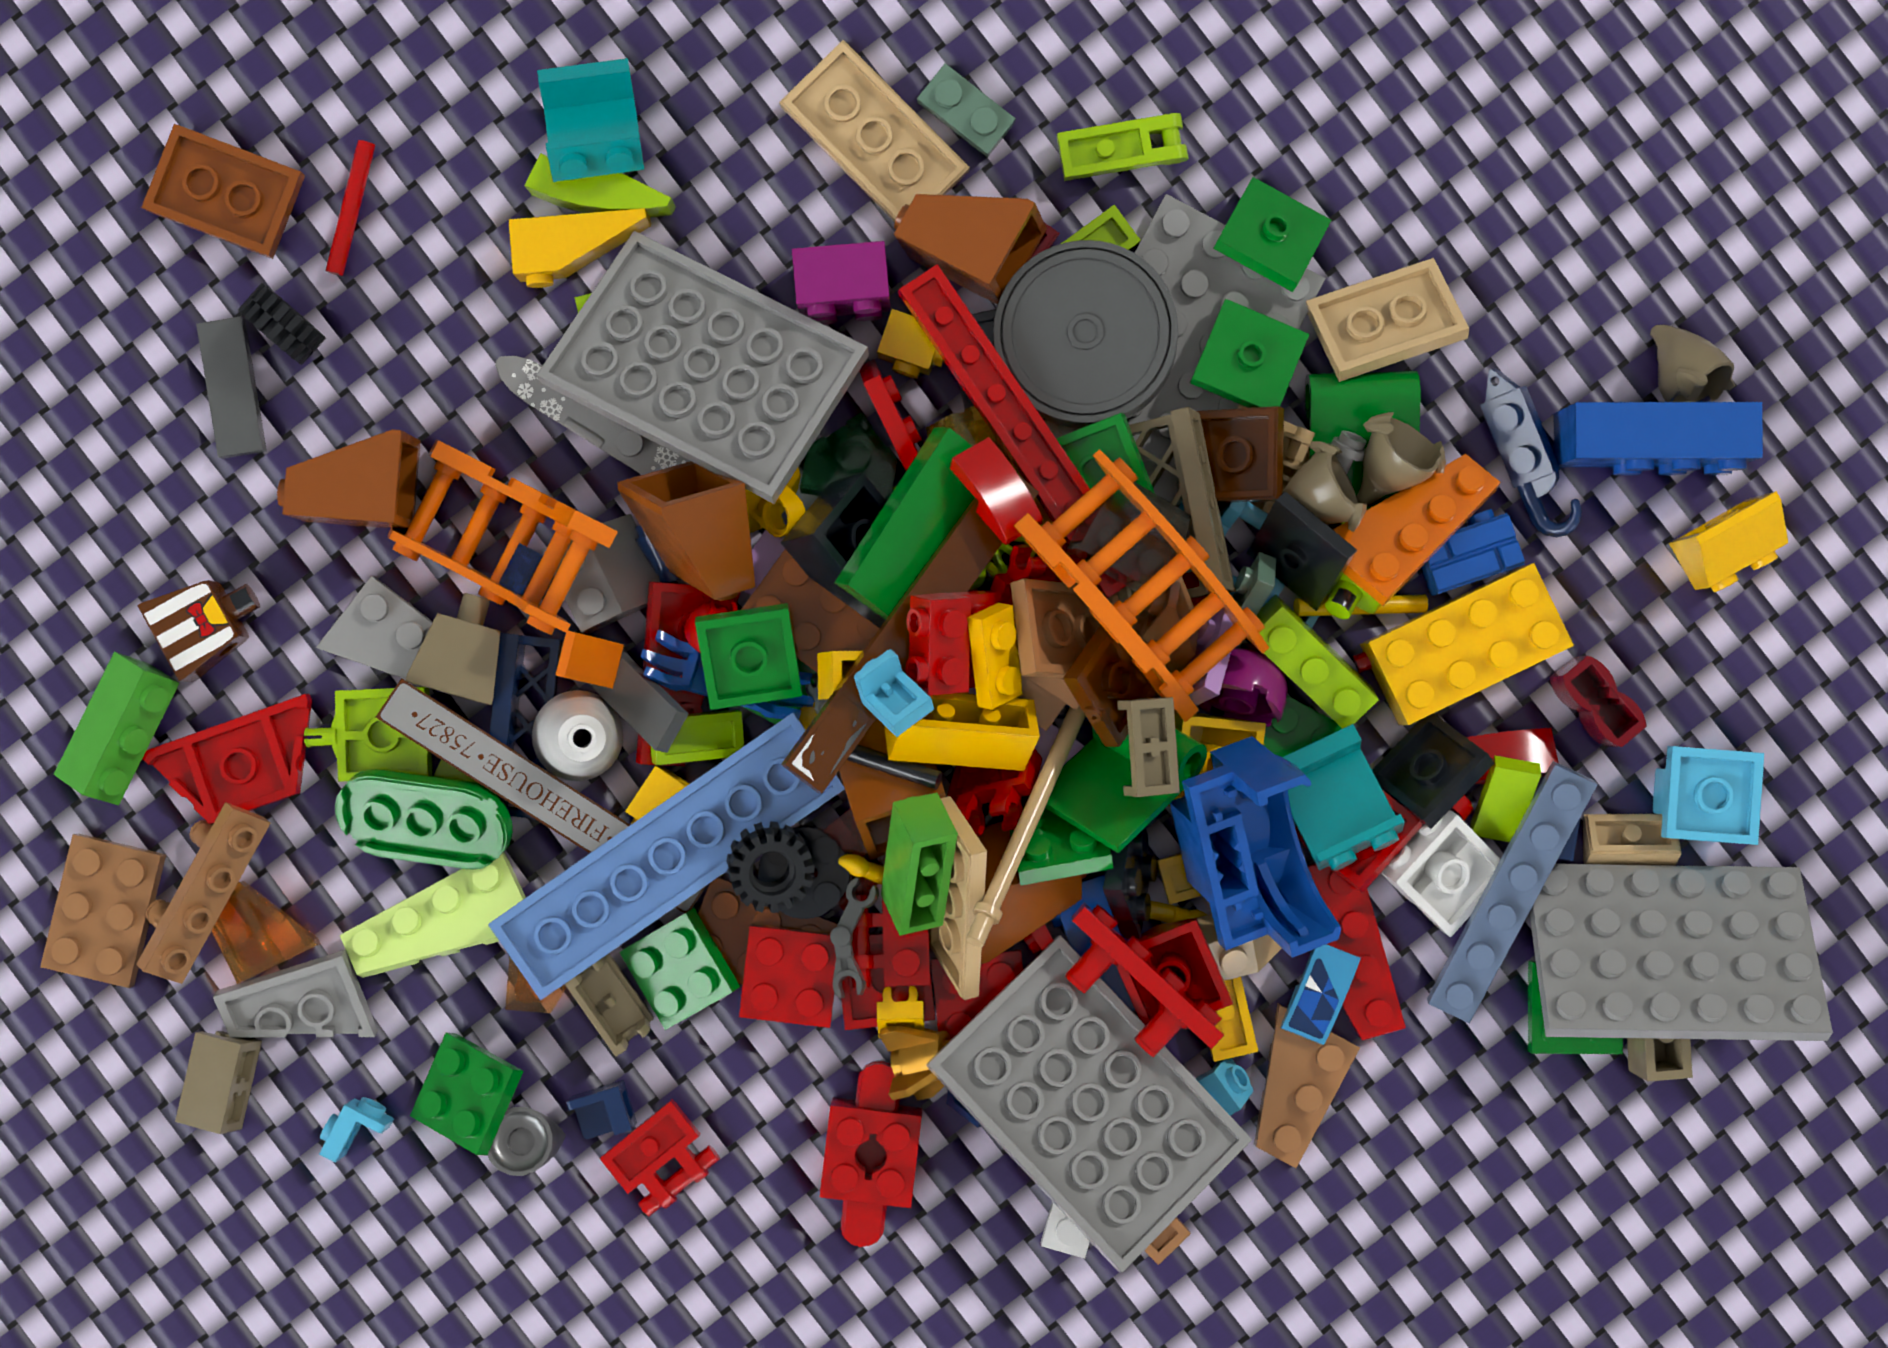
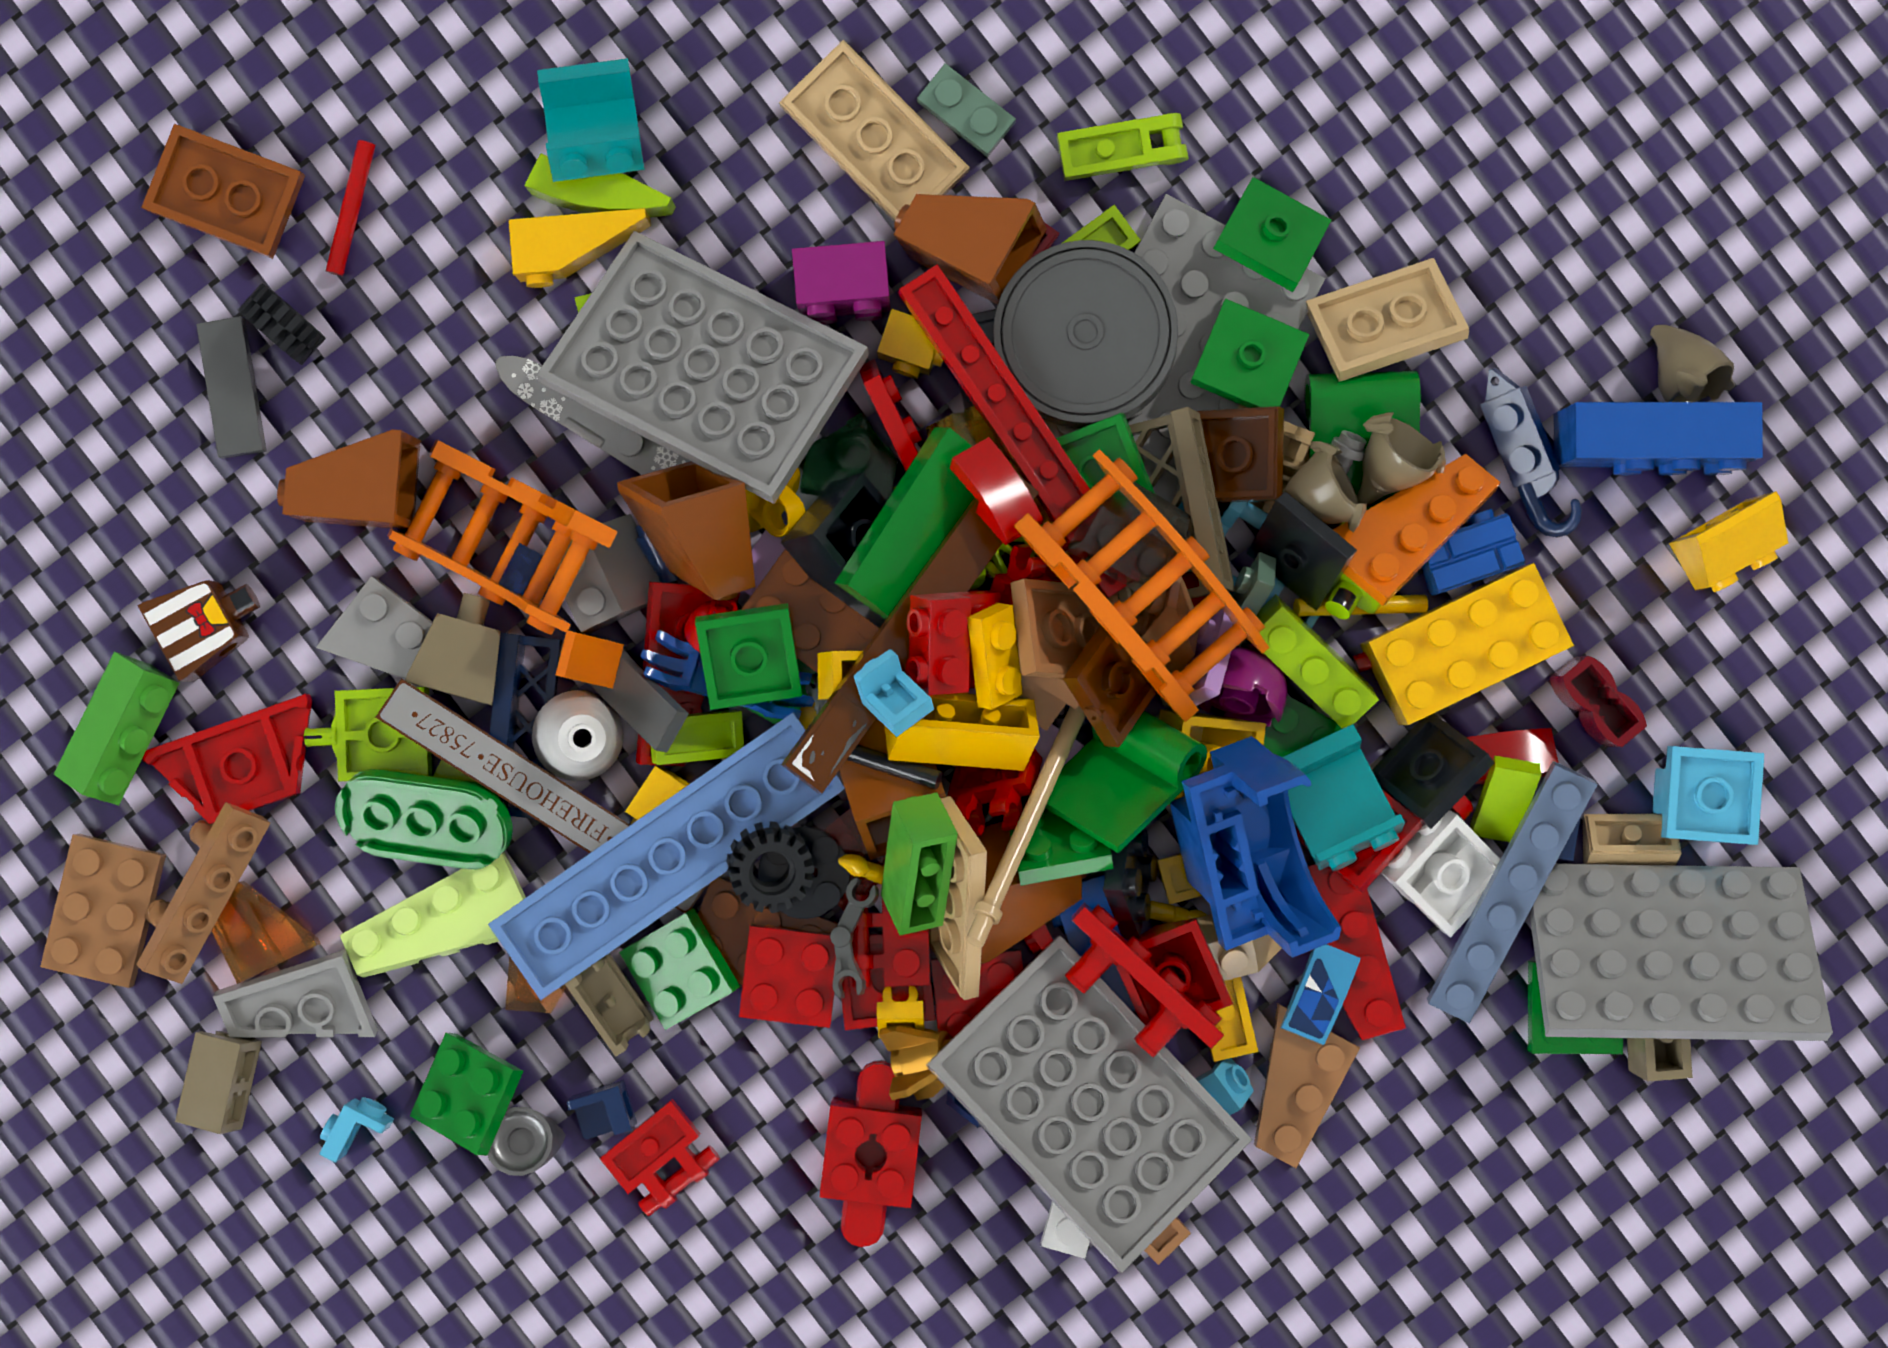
dark tan hinge [1117,697,1180,797] -> none

